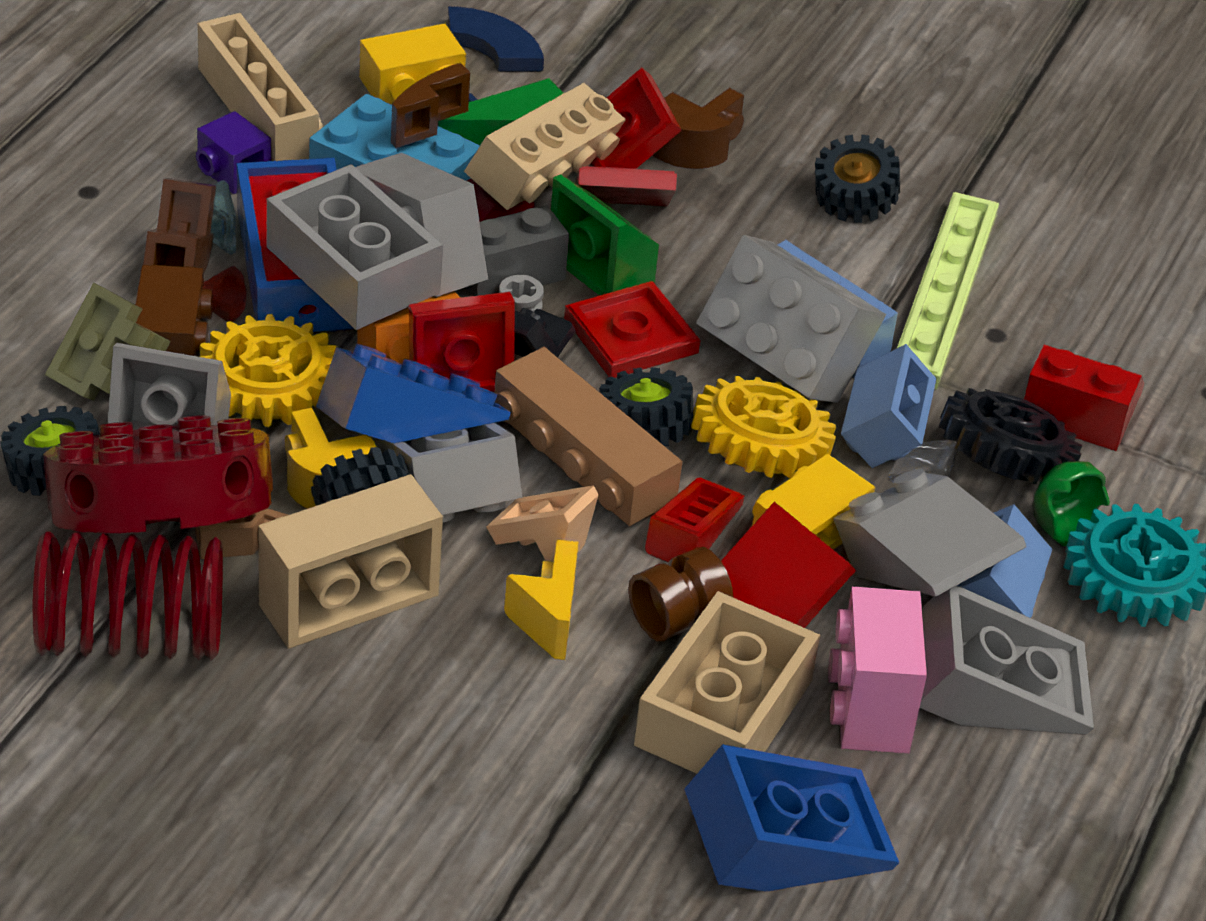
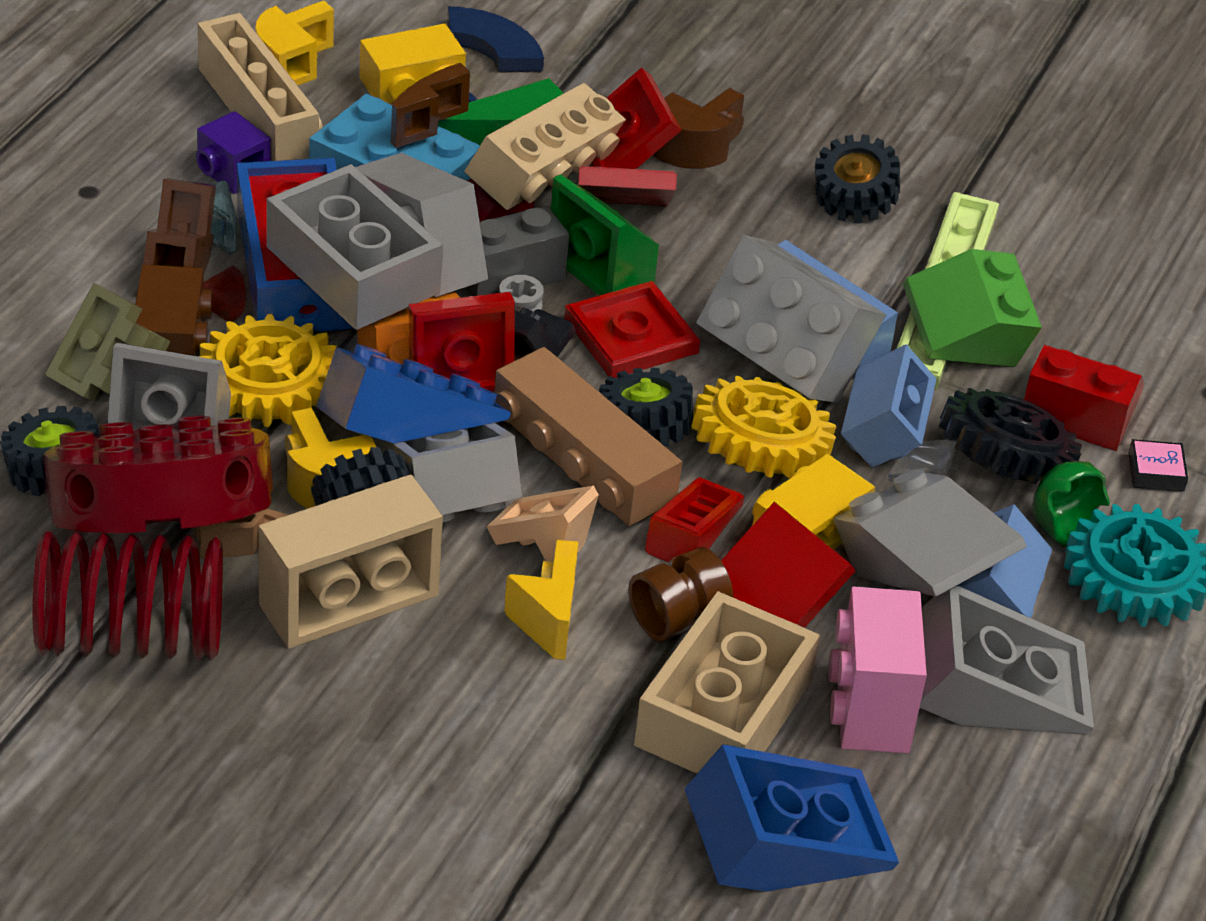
none -> yellow brick [256,0,334,86]
none -> bright green slope [903,249,1042,367]
none -> tile [1128,439,1188,492]

